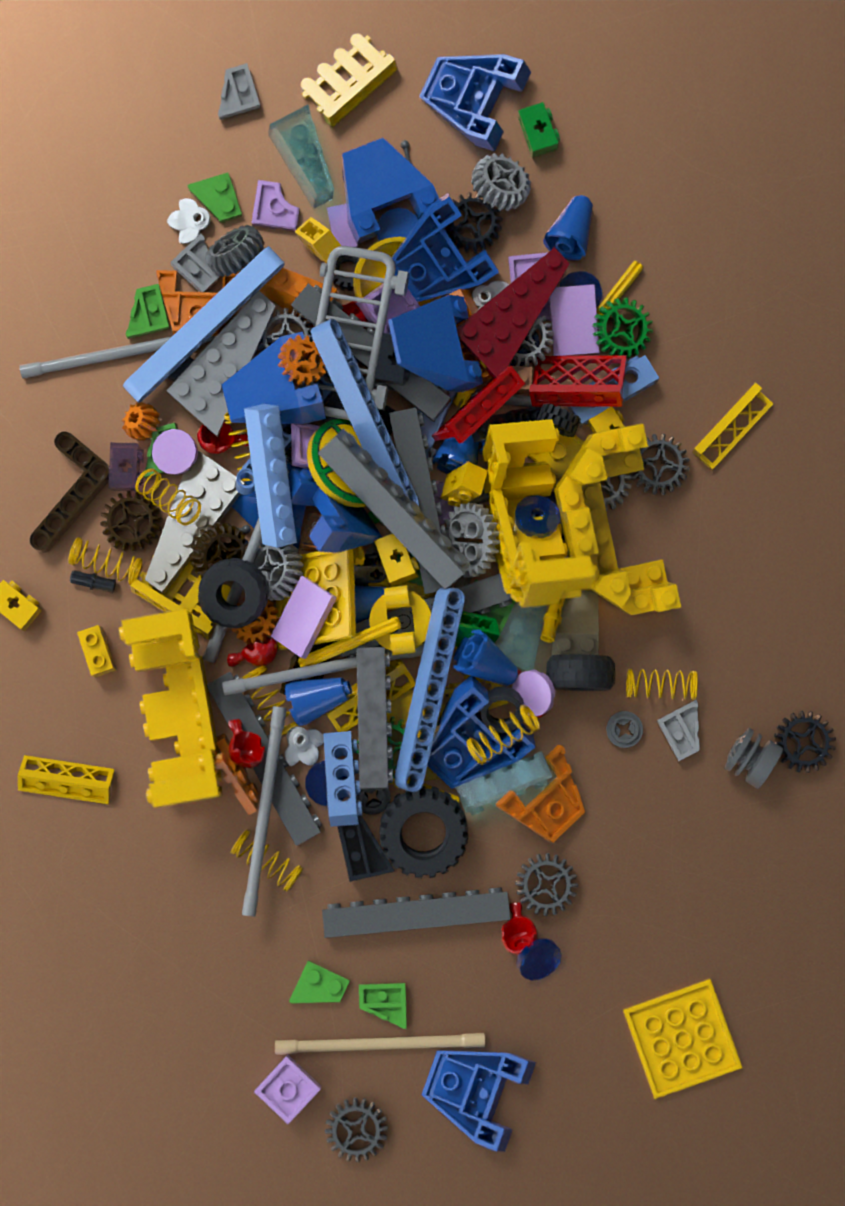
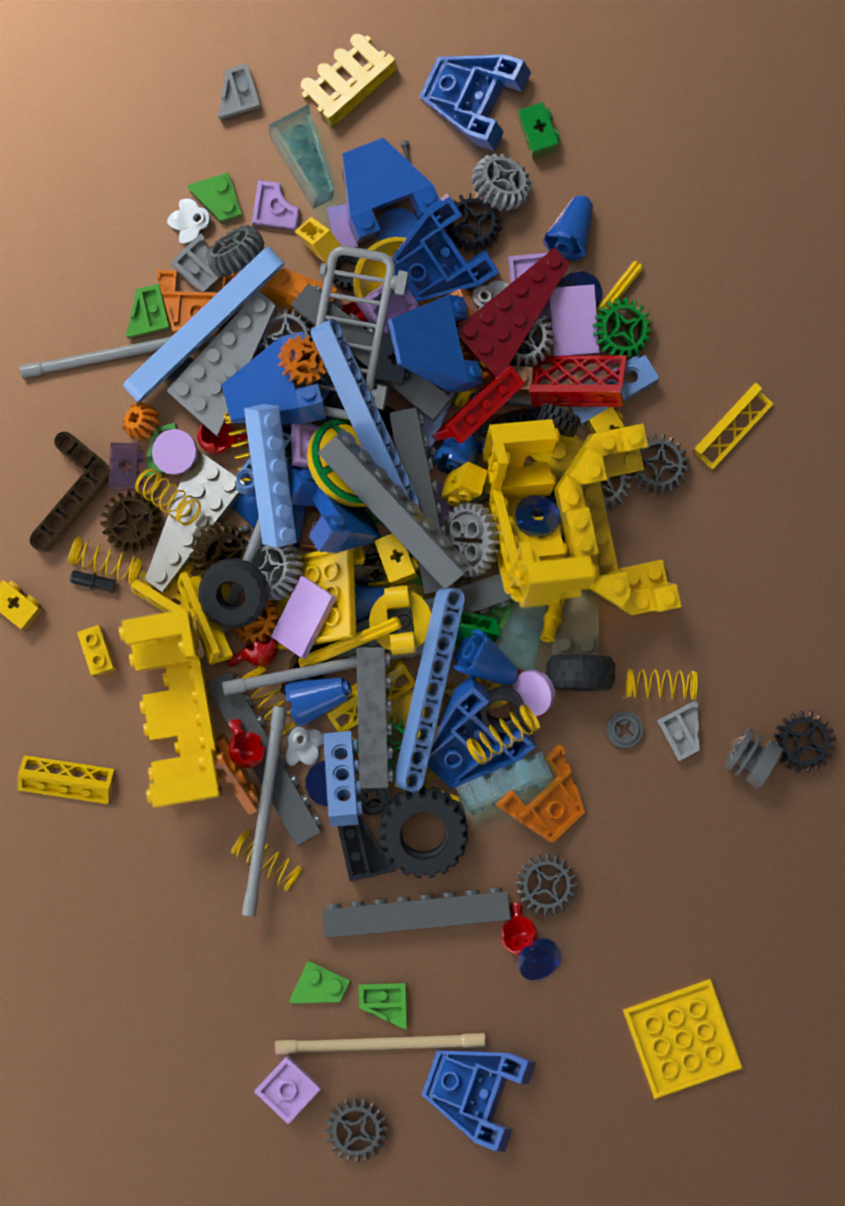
none -> yellow fence [177,572,233,665]

